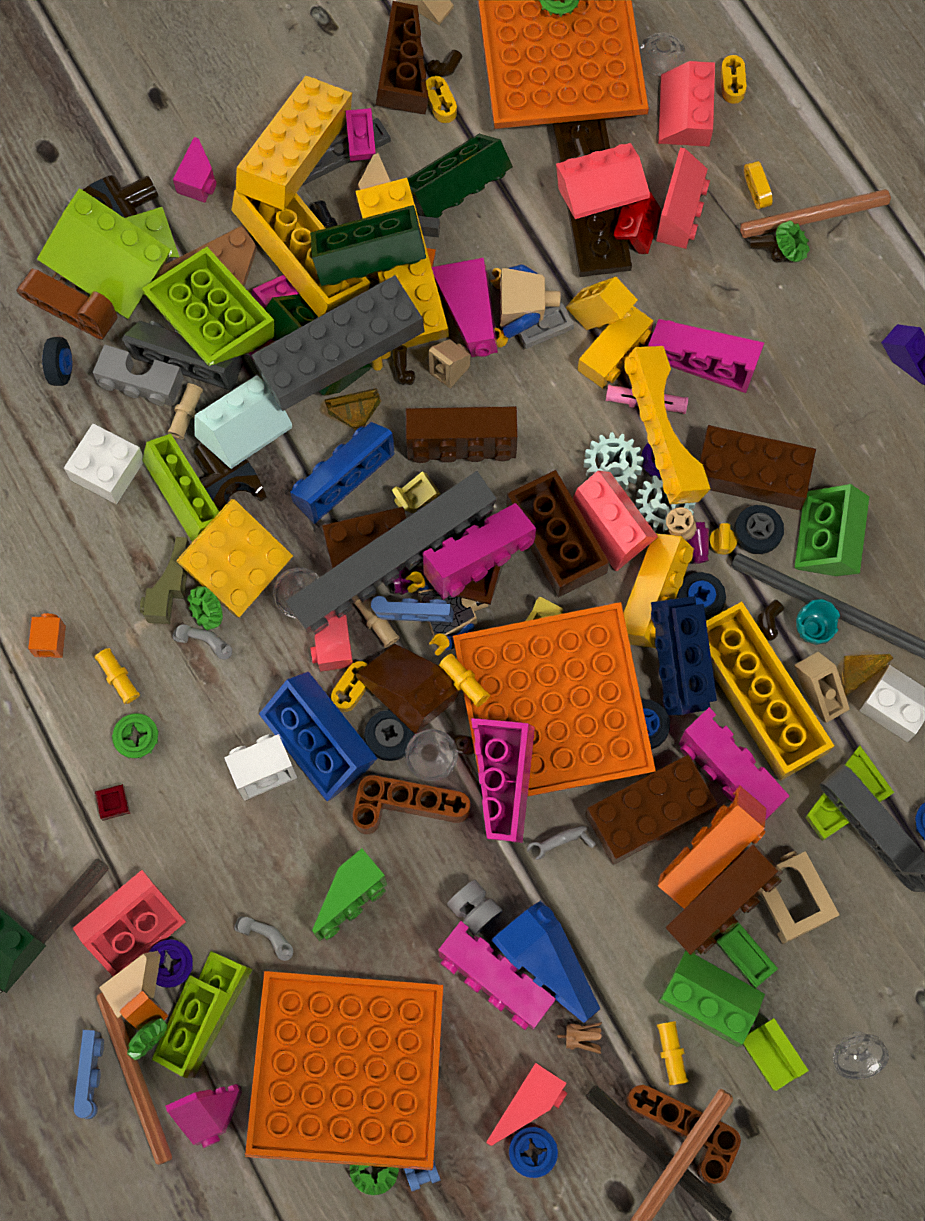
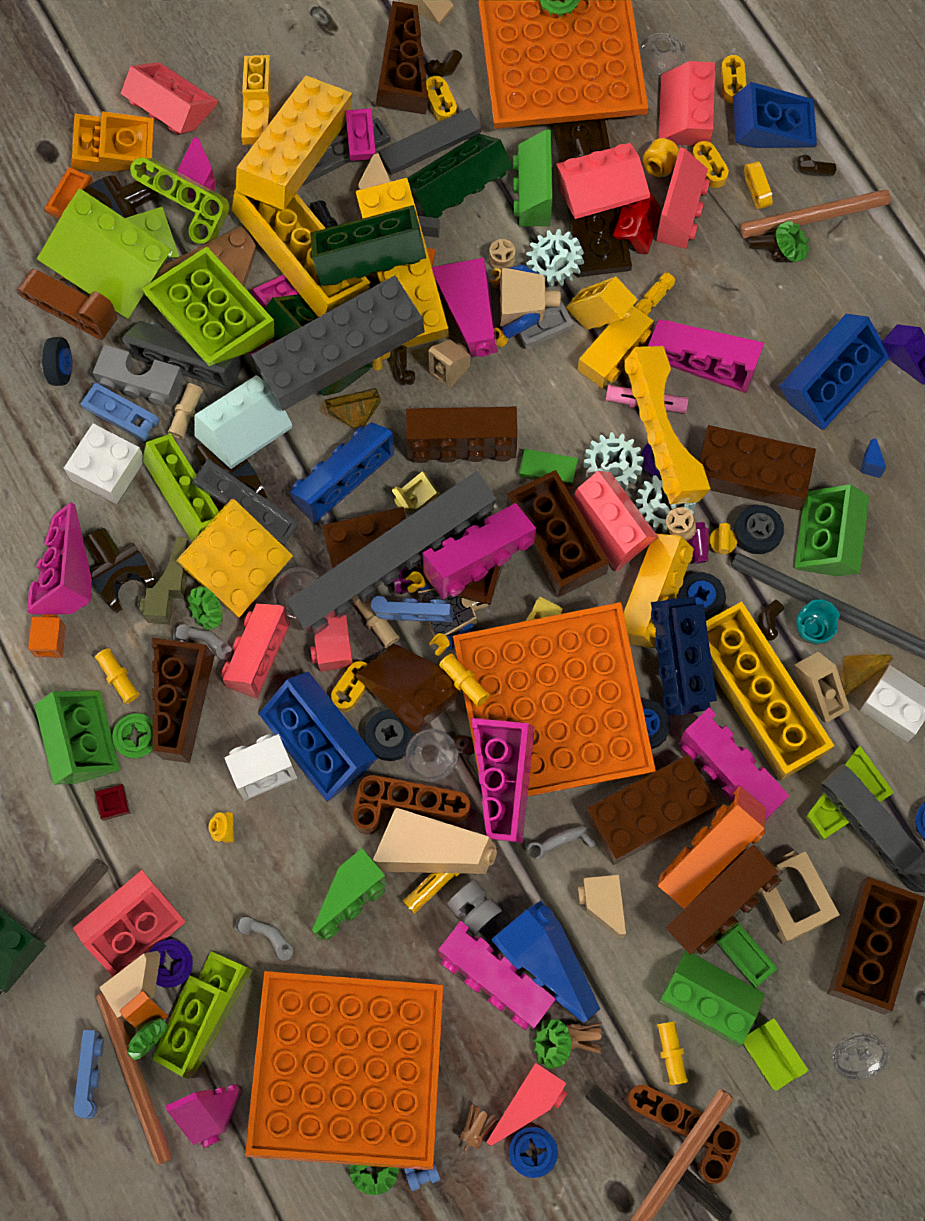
none -> dark pink wedge [27,502,92,614]
none -> bright green slope [34,691,120,785]
none -> orange tile [45,167,93,219]
none -> light orange slope [71,111,154,171]
none -> medium blue plate [81,382,160,443]
none -> dark brown connector [85,528,156,614]
none -> coral slope [121,62,218,134]
none -> lime beam [130,158,230,244]
none -> reddish brown wedge [152,638,215,763]
none -> dark grey tile [191,459,299,546]
none -> yellow plate [209,812,234,843]
none -> coral slope [221,604,290,699]
none -> yellow slope [241,55,271,145]
none -> tan slope [373,808,497,874]
none -> dark grey tile [379,108,482,175]
none -> yellow pin [402,873,460,914]
none -> medium nougat piece [458,1103,499,1152]
none -> tan wheel [489,239,515,271]
none -> bright green slope [513,130,552,227]
none -> bright green tile [519,449,578,486]
none -> light aqua gear [526,229,584,287]
none -> bright green gear [532,1019,571,1069]
none -> tan slope [577,875,626,938]
none -> yellow axle [635,272,676,315]
none -> yellow head [643,138,679,177]
none -> yellow beam [692,141,729,188]
none -> blue slope [733,82,817,148]
none -> blue slope [779,313,889,430]
none -> dark brown arm [797,155,836,176]
none -> reddish brown brick [827,877,925,1015]
none -> blue slope [860,438,886,478]

